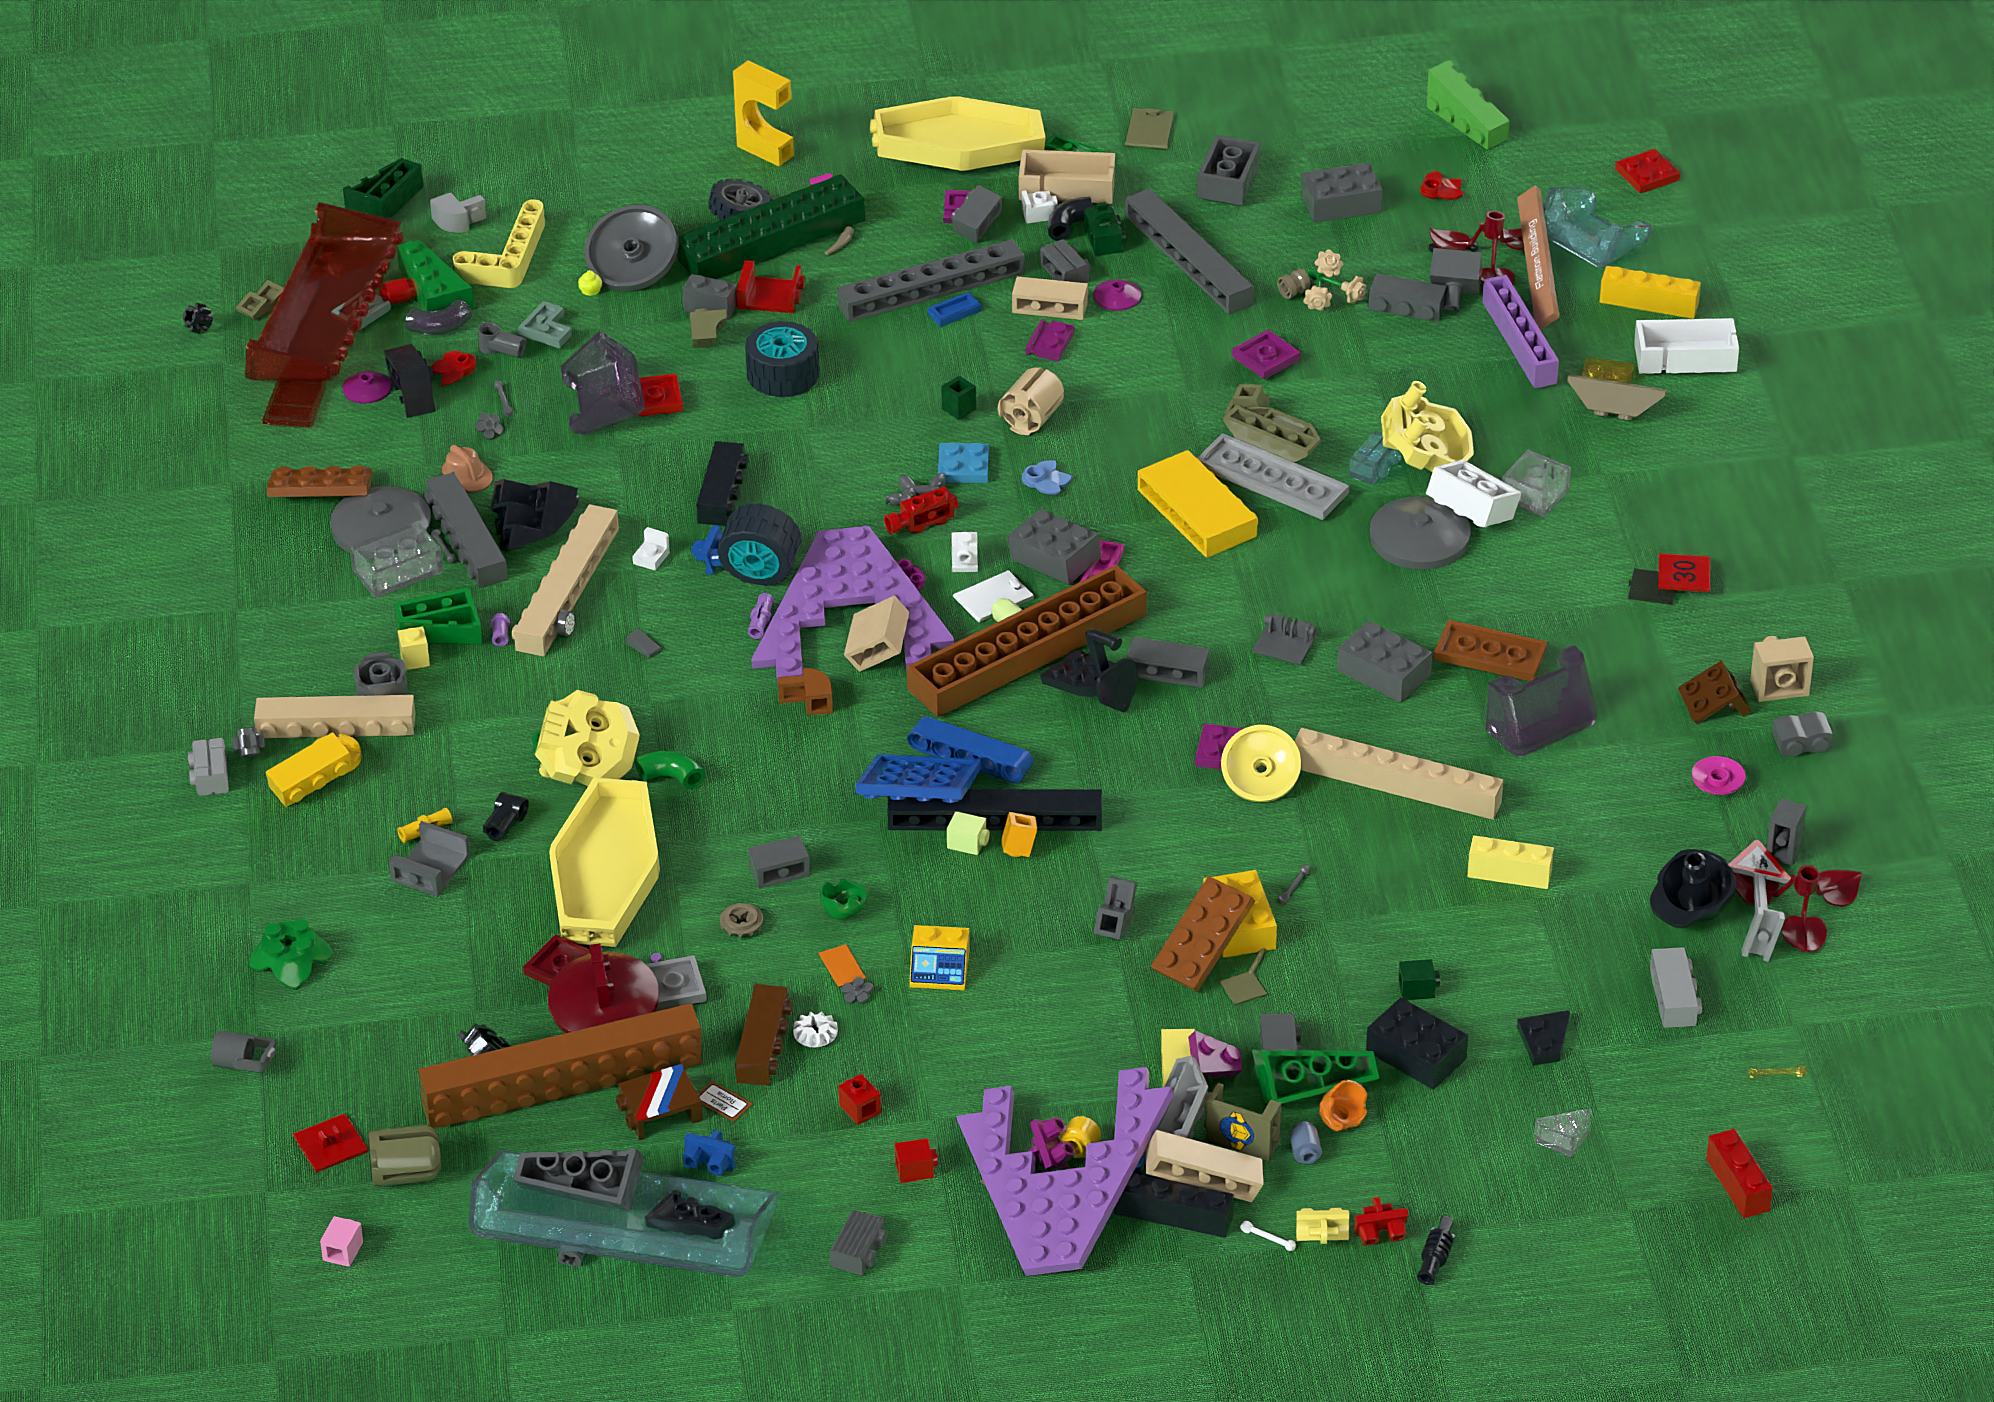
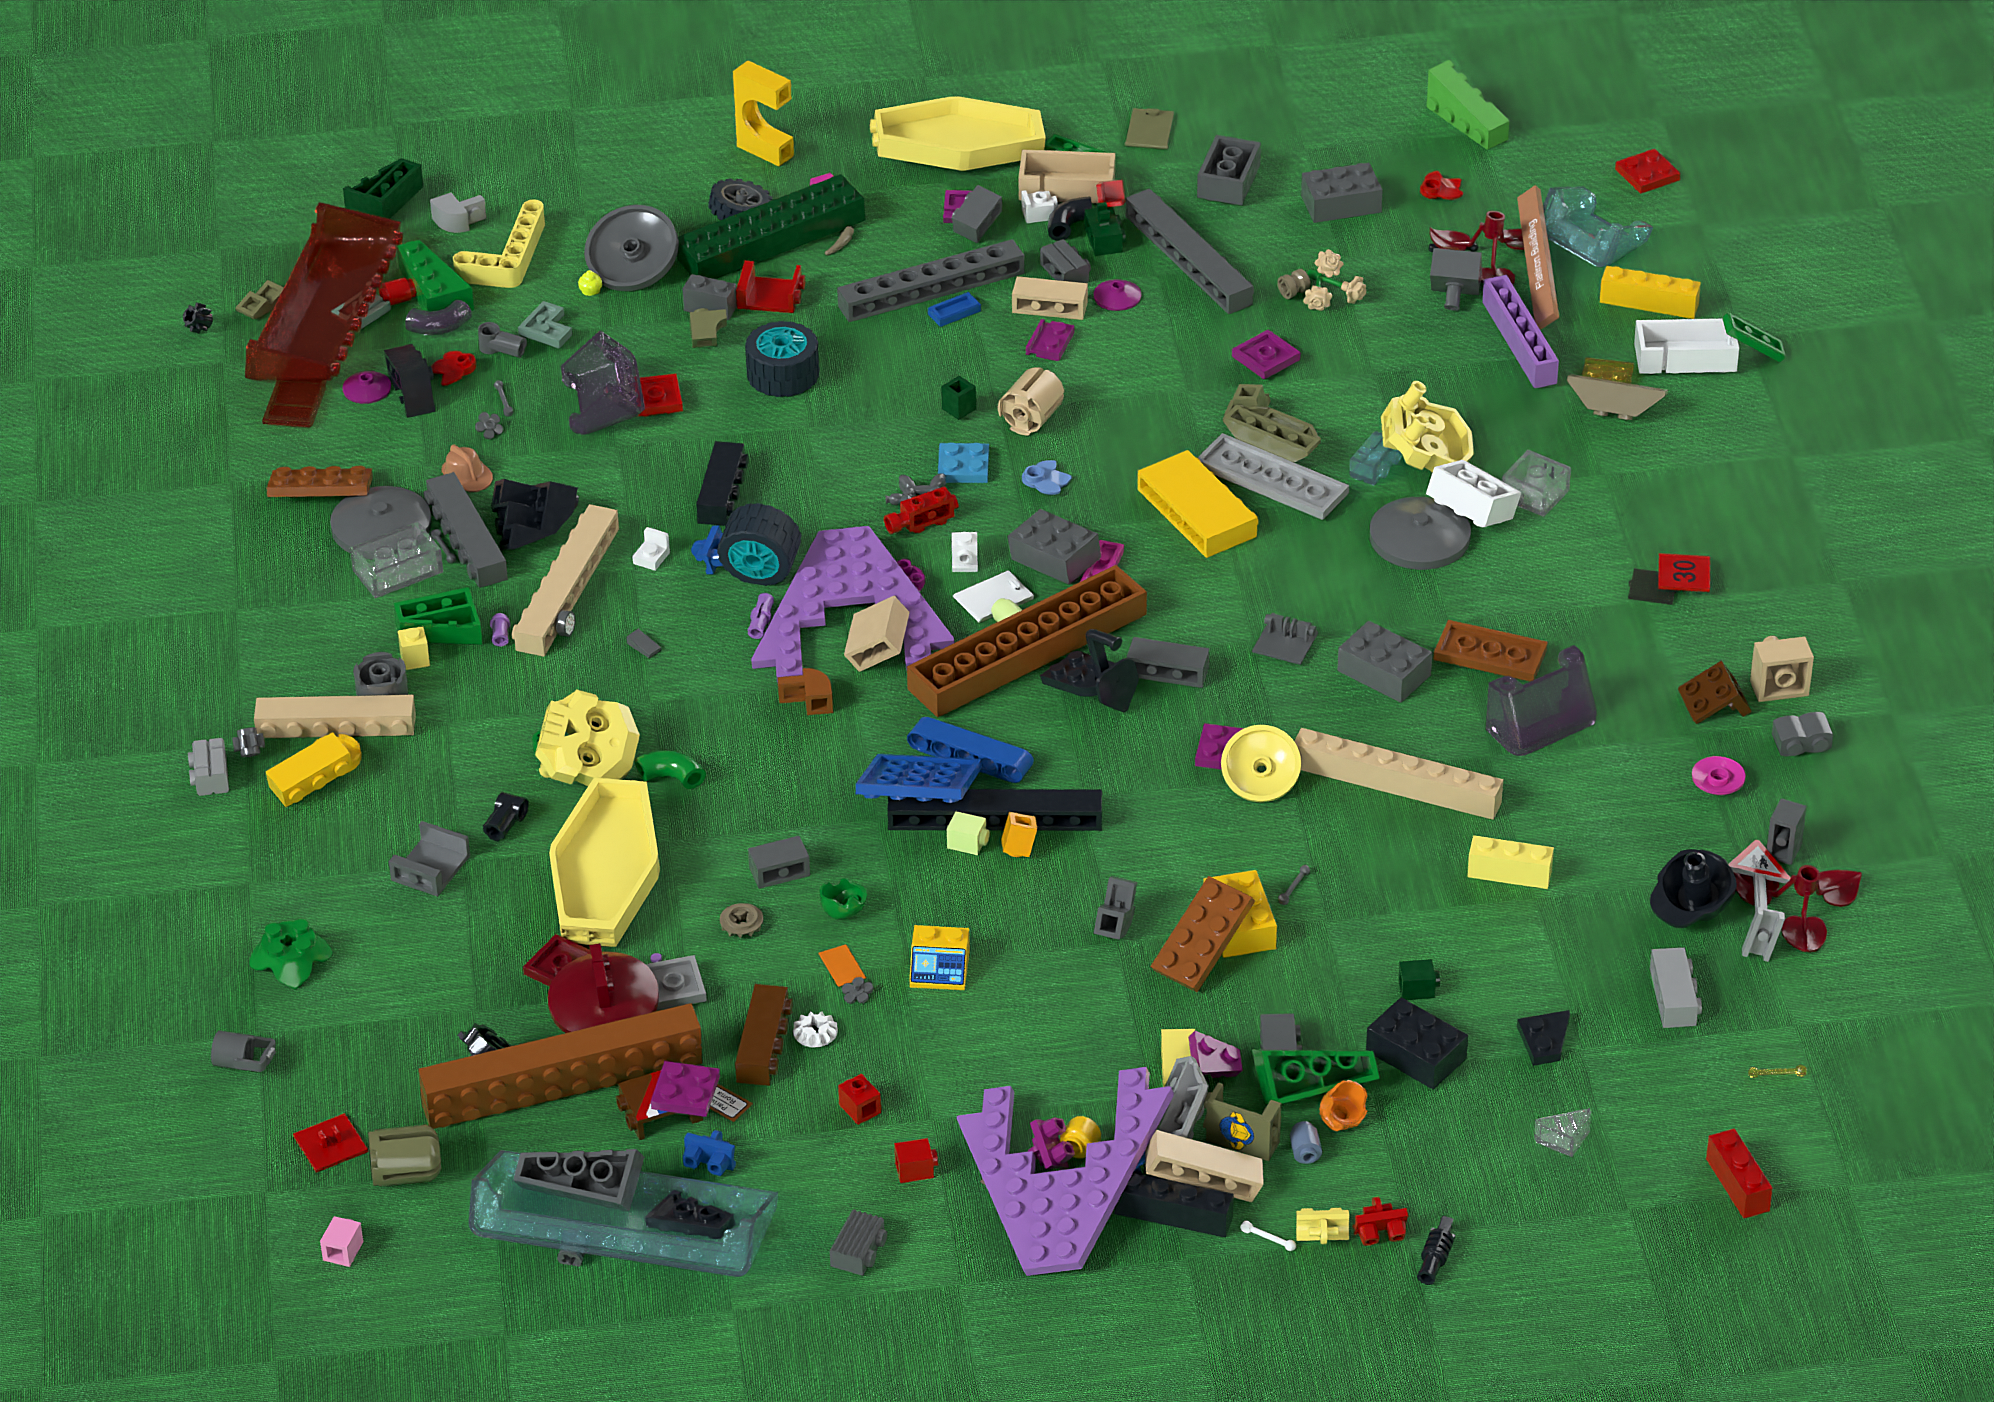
yellow pin [397,808,453,843] -> none
olive piece [1220,948,1267,1005] -> none
dark grey brick [1369,274,1446,322] -> none
none -> magenta plate [651,1061,720,1117]
none -> red panel [1096,179,1126,207]
none -> green tile [1722,313,1786,363]

